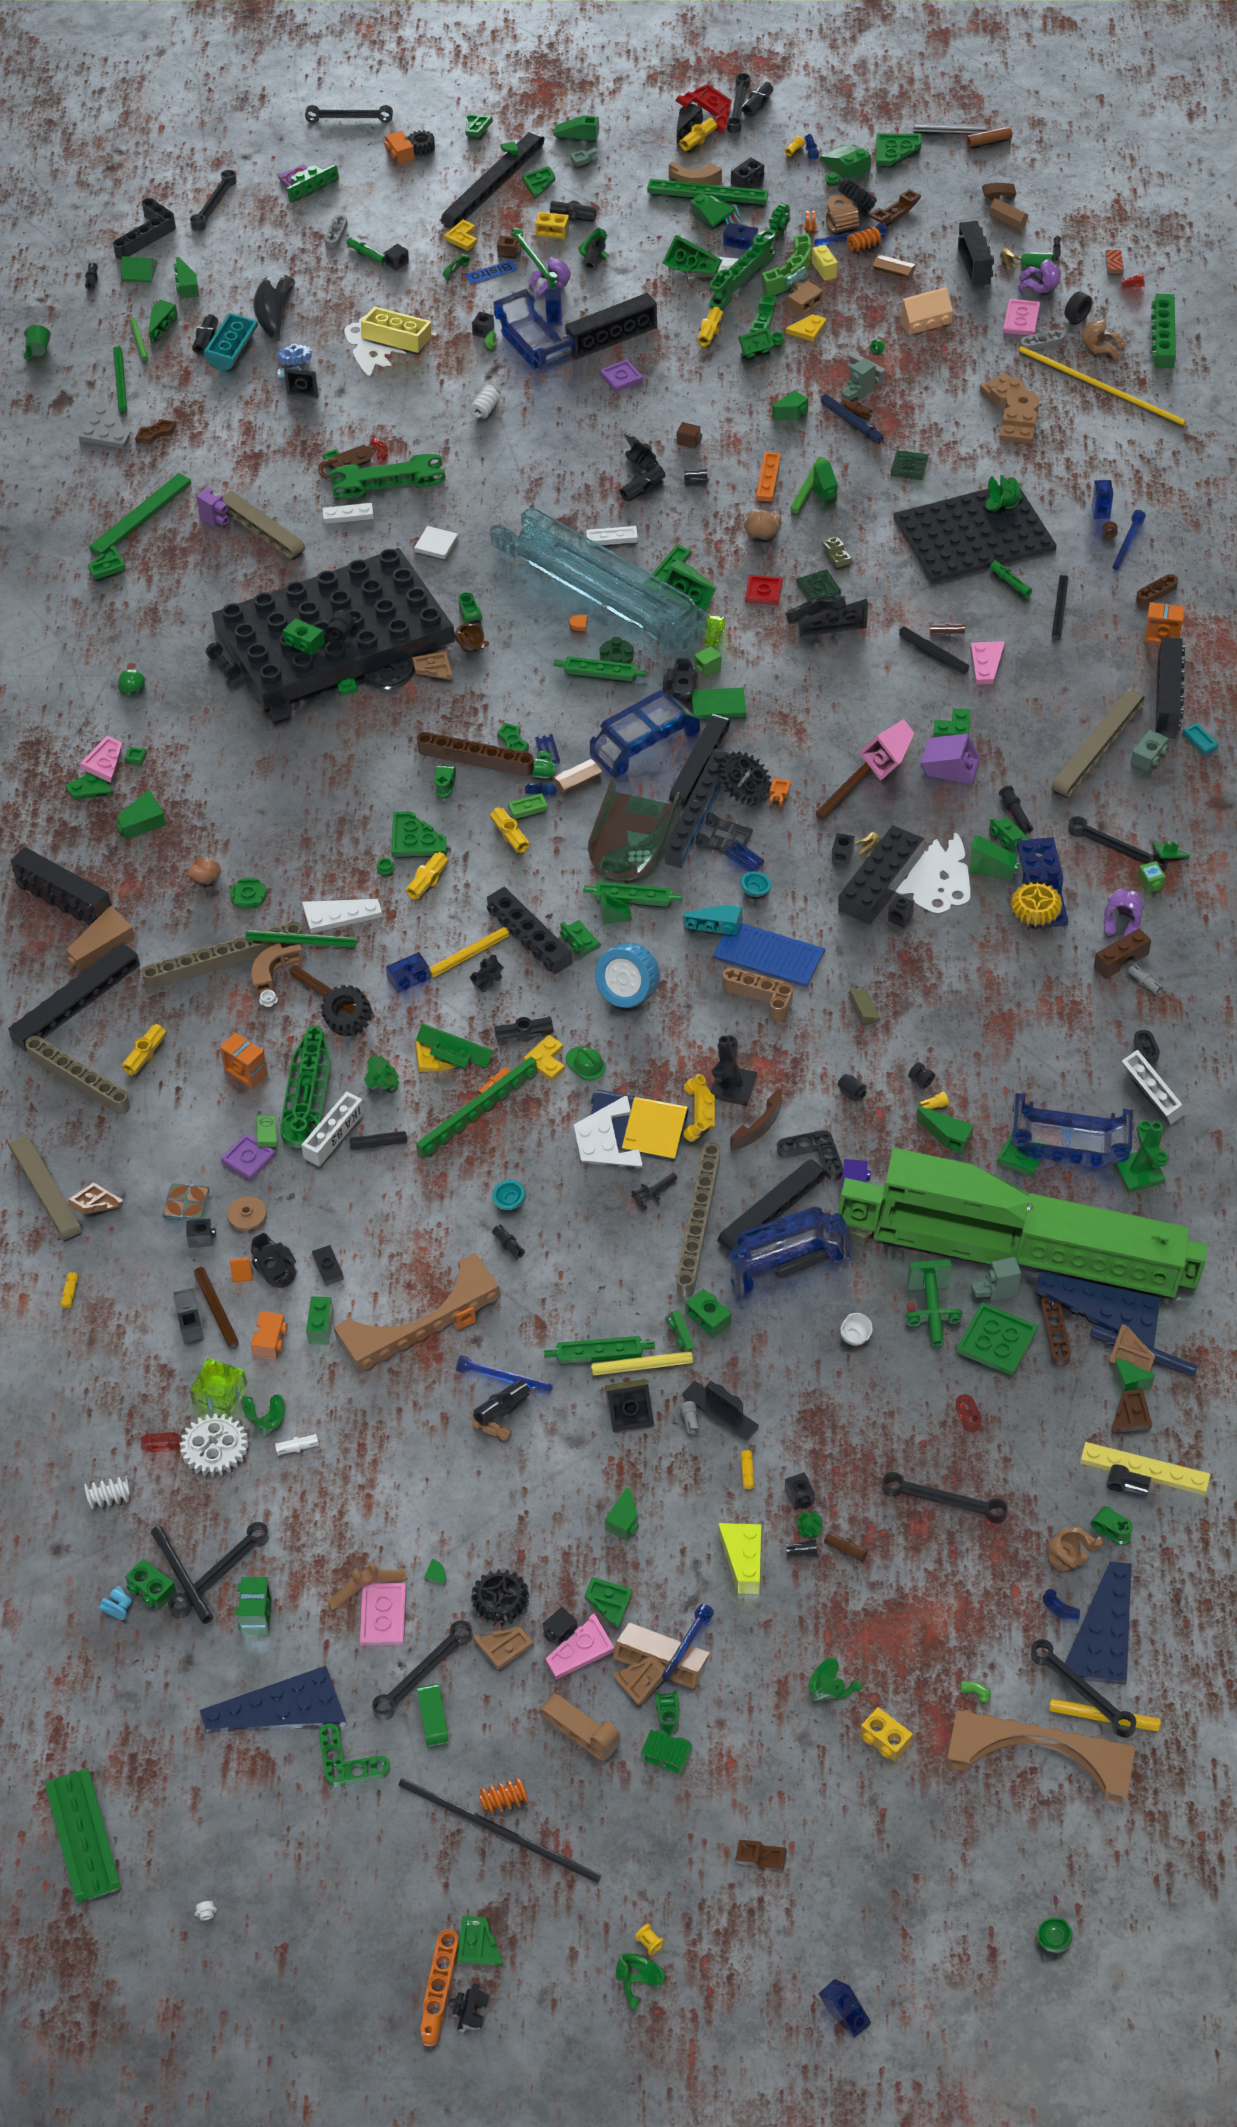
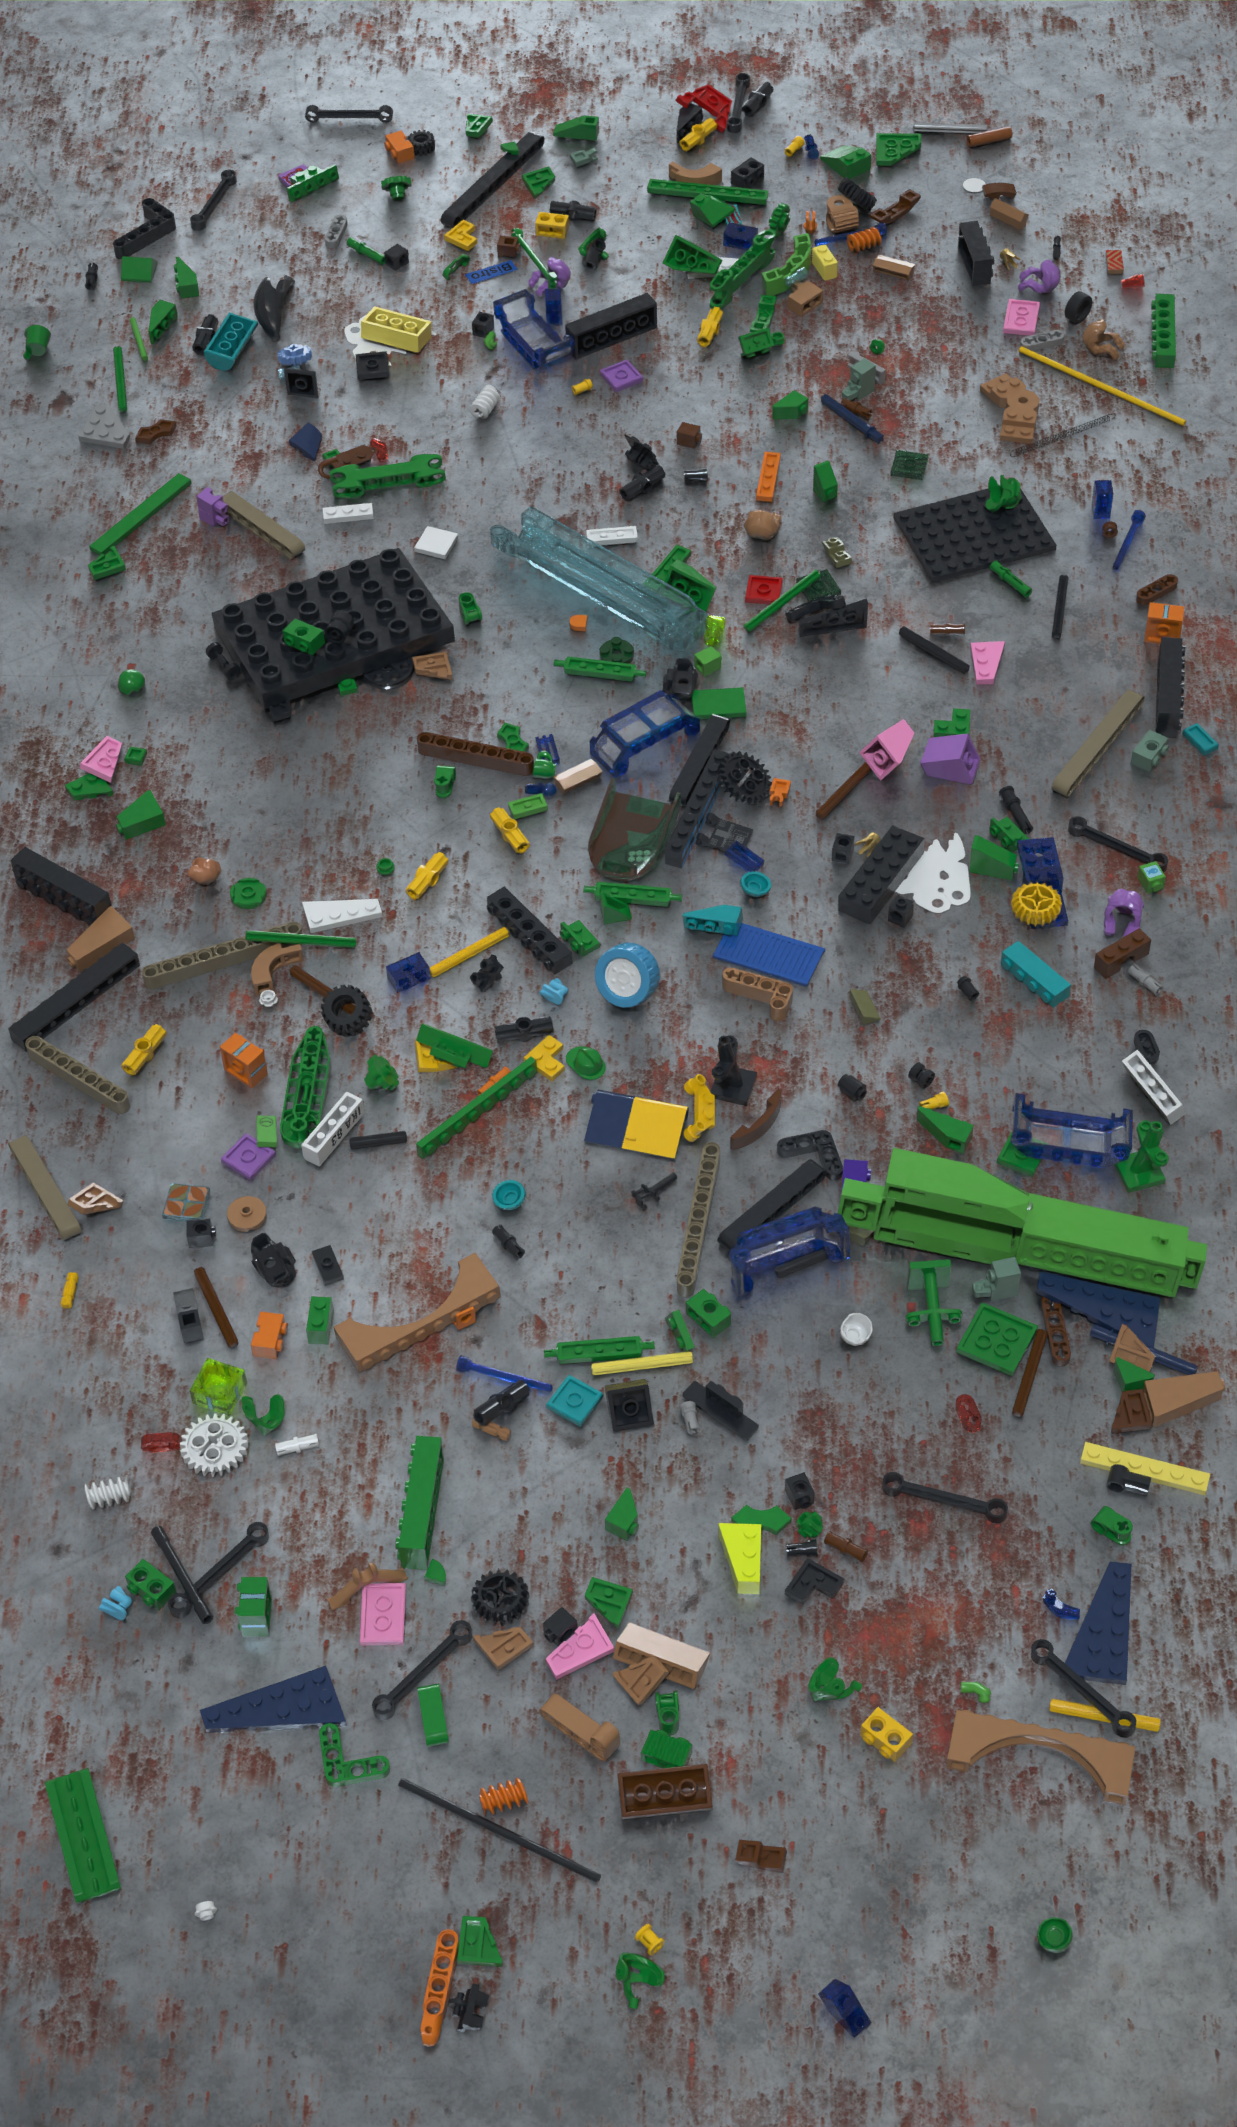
orange slope [229,1257,253,1283] -> none
green plate [392,811,447,857] -> none
reddish brown hat [455,623,489,651] -> none
white wing [574,1096,643,1169] -> none
clear blue piece [662,1604,714,1680] -> none
yellow axle [741,1450,754,1490] -> none
yellow wing [786,314,827,342] -> none
bright green axle [790,456,826,514] -> none
green plate [825,172,840,186] -> none
light nougat slope [901,287,953,335] -> none
green plant [1020,252,1055,269] -> none
medium nougat hair [1046,1527,1103,1571] -> none
green piece [1152,841,1190,858] -> none
none -> dark blue slope [289,422,322,461]
none -> black plate [355,351,390,380]
none -> green plant [381,176,412,200]
none -> green brick [395,1435,444,1570]
none -> medium azure piece [539,978,568,1005]
none -> teal plate [546,1375,604,1427]
none -> yellow pin [572,379,593,396]
none -> reddish brown brick [617,1764,713,1820]
none -> green tile [731,1505,792,1535]
none -> green axle [743,570,821,632]
none -> black plate [785,1558,844,1605]
none -> black pin [957,976,979,1000]
none -> white sticker [963,178,985,192]
none -> teal brick [1001,940,1071,1008]
none -> black piece [1010,413,1116,457]
none -> reddish brown axle [1012,1329,1048,1417]
none -> medium nougat slope [1143,1371,1225,1427]

